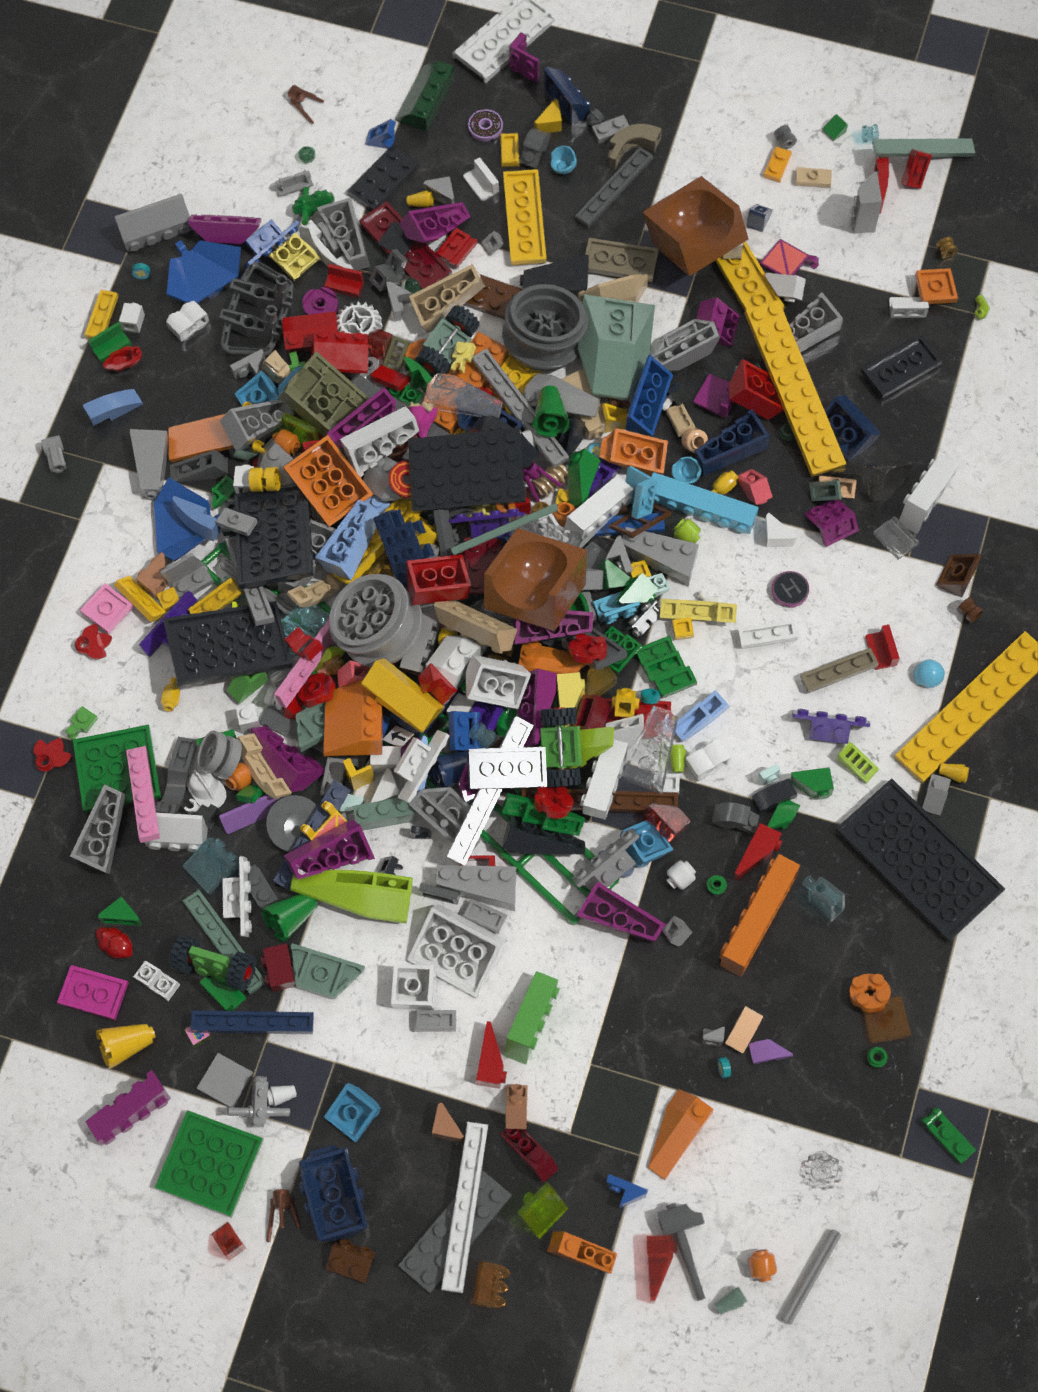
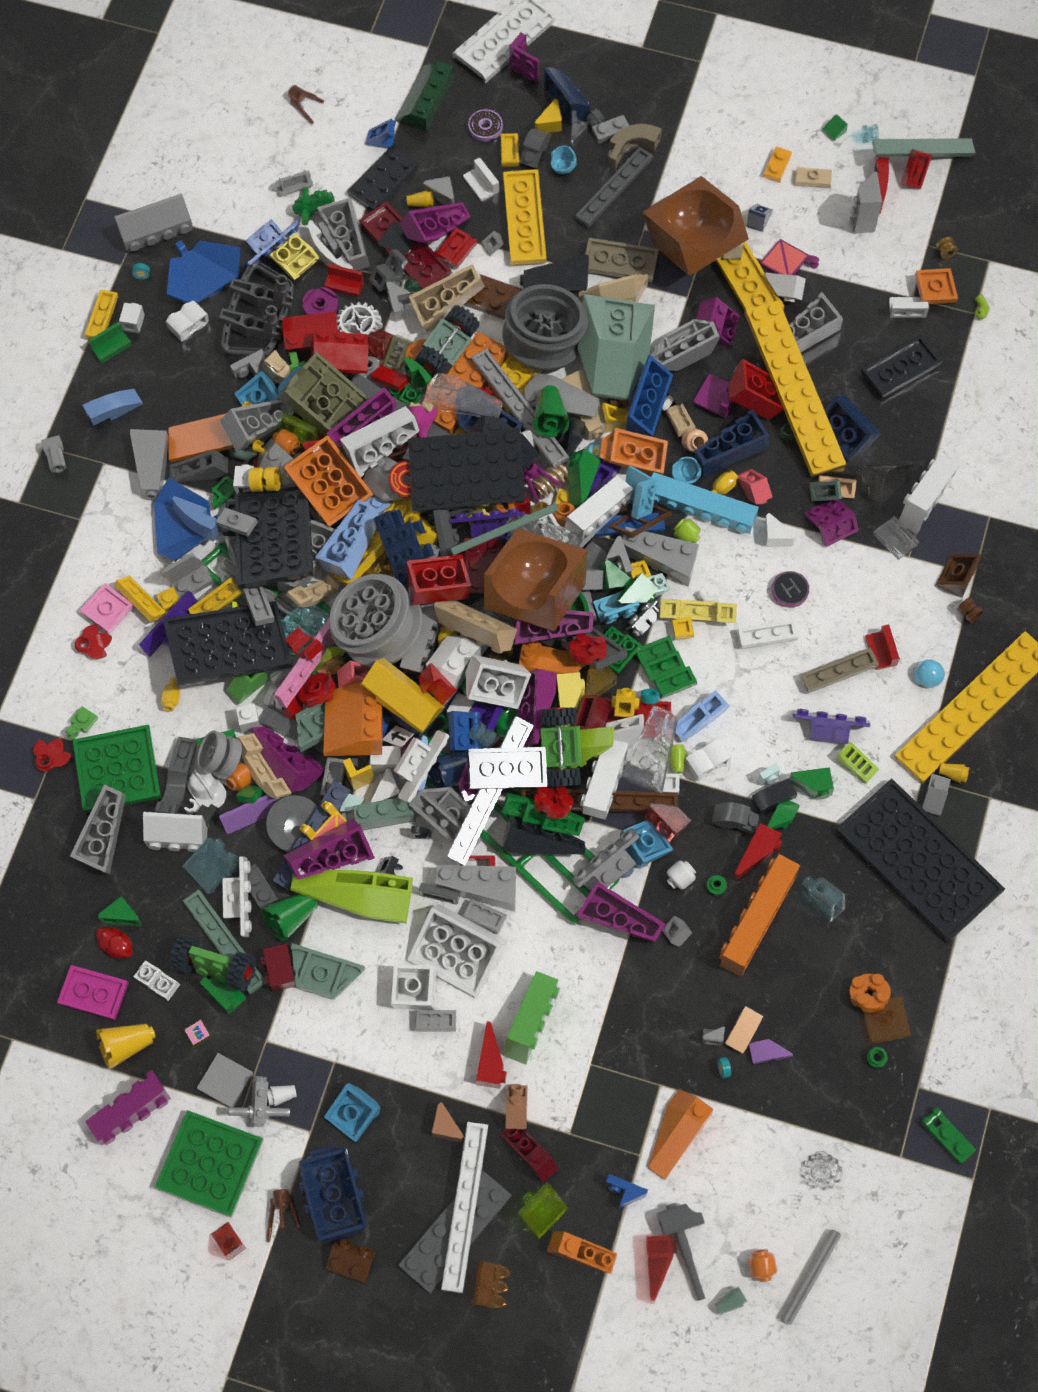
red arm [103,346,142,372] -> none
bright pink plate [126,746,160,843] -> none
nougat slope [136,552,168,599] -> none
magenta wedge [188,214,261,245] -> none
dark blue plate [191,1011,314,1034] -> none
clear green plate [298,146,316,163] -> none
light yellow plate [451,342,476,373] -> none
dark grey wheel [774,125,797,150] -> none

